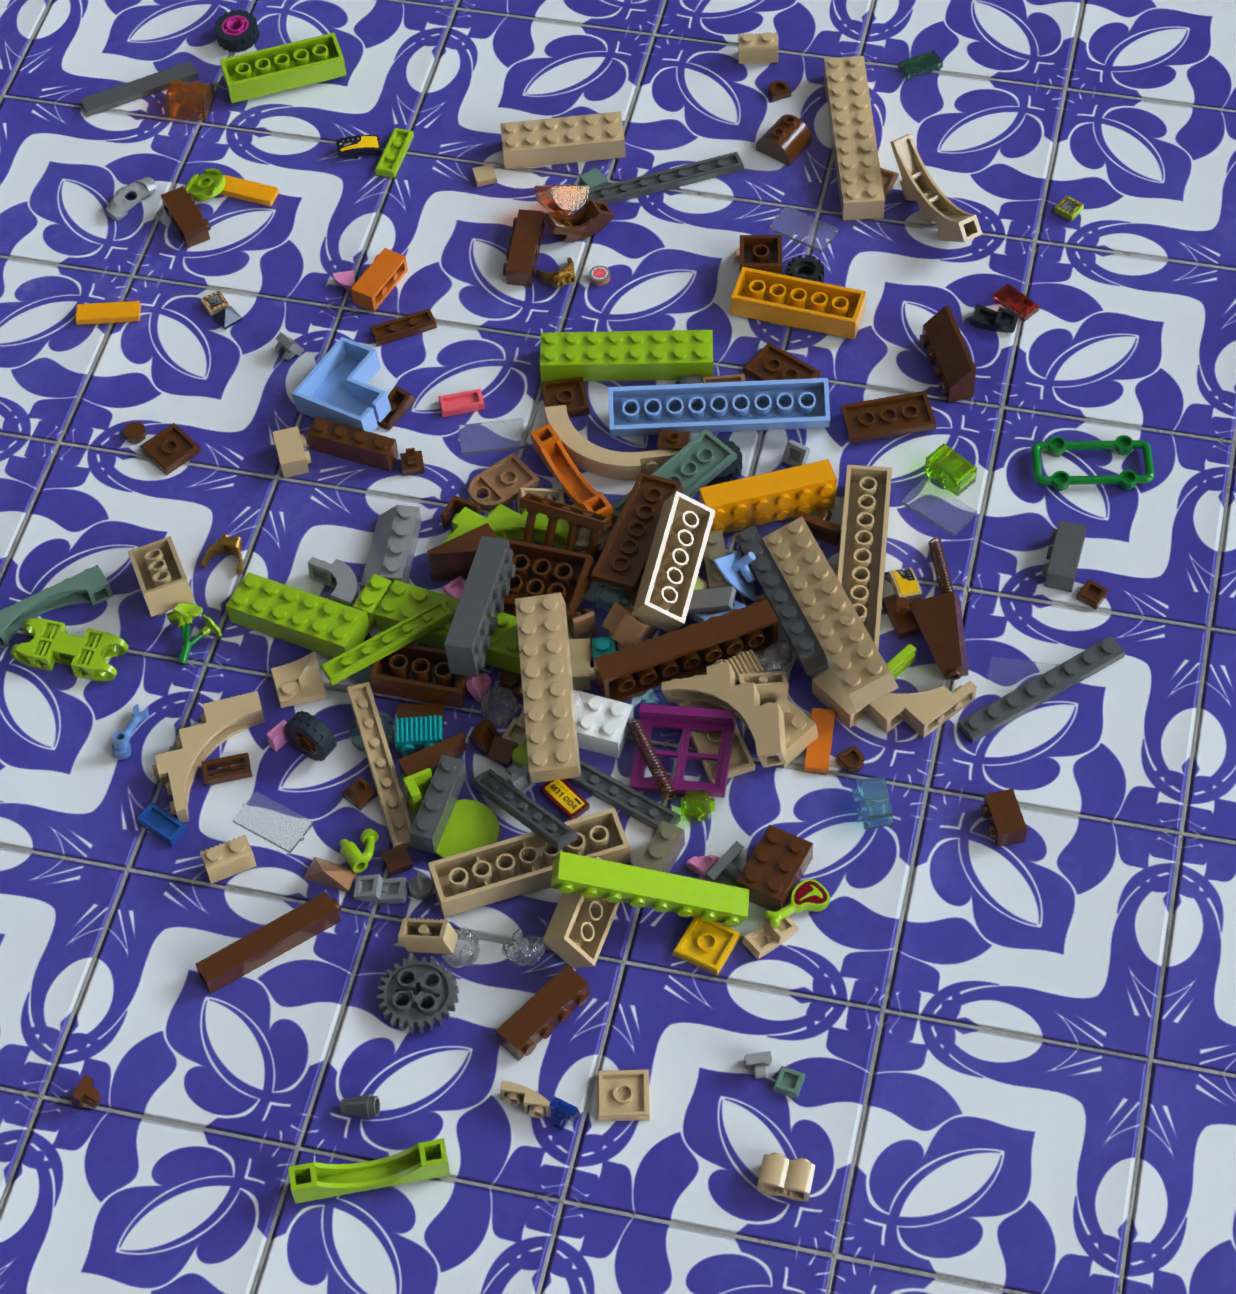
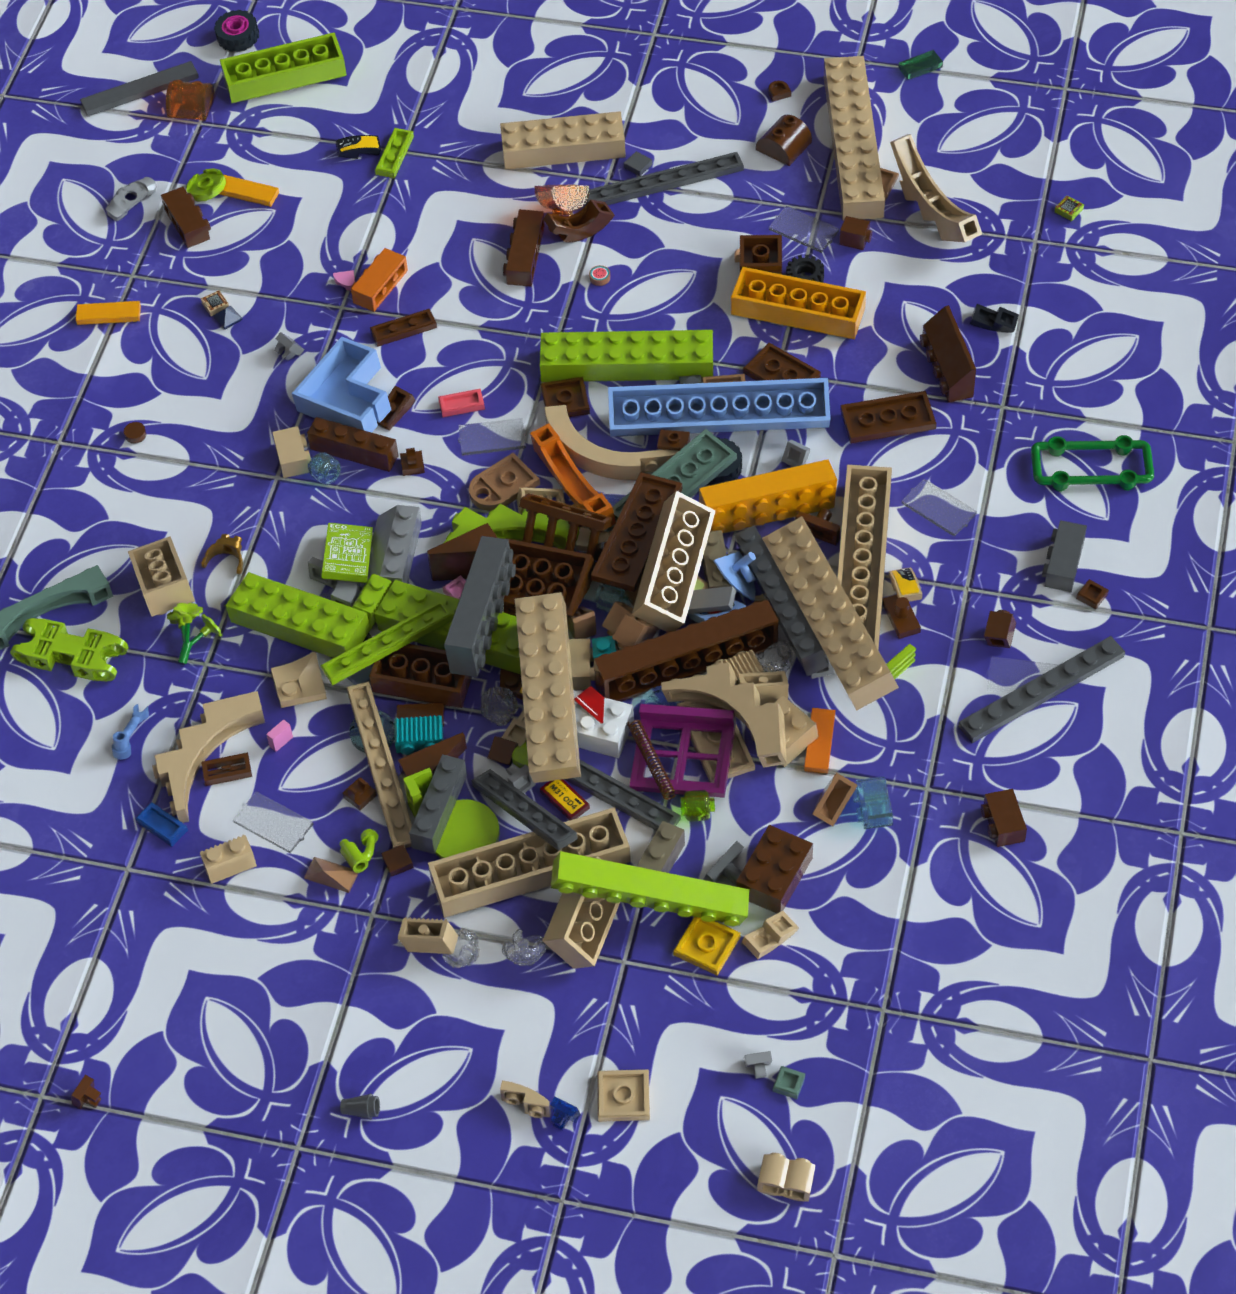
reddish brown tile [139,423,201,475] -> none
reddish brown brick [195,892,341,994] -> none
black wheel [284,711,337,761] -> none
lime arch [288,1138,450,1204] -> none
light grey slope [353,874,409,904] -> none
dark grey gear [377,956,459,1033] -> none
light grey tile [408,872,433,900] -> none
reddish brown bracket [441,495,481,529] -> none
bright pink tile [466,673,491,702] -> none
reddish brown tile [468,719,501,753] -> none
tan tile [472,164,497,187] -> none
reddish brown brick [496,965,590,1061] -> none
pearl gold helmet [536,257,576,288] -> none
sand green tile [579,168,608,190] -> none
bright pink tile [686,855,720,878] -> none
tan brick [738,32,778,64] -> none
lime piece [764,879,830,928] -> none
tan arch [812,667,977,738] -> none
reddish brown tile [835,745,864,773] -> none
reddish brown slope [910,592,969,680] -> none
clear neon green brick [925,444,977,496] -> none
reddish brown piece [928,538,954,595] -> none
clear red tile [993,283,1039,322] -> none
none -> clear light blue head [308,452,341,485]
none -> lime tile [321,523,373,583]
none -> red sticker [574,686,605,724]
none -> dark grey tile [624,151,653,176]
none -> medium nougat slope [812,773,858,826]
none -> reddish brown brick [839,216,873,250]
none -> reddish brown brick [984,610,1016,648]

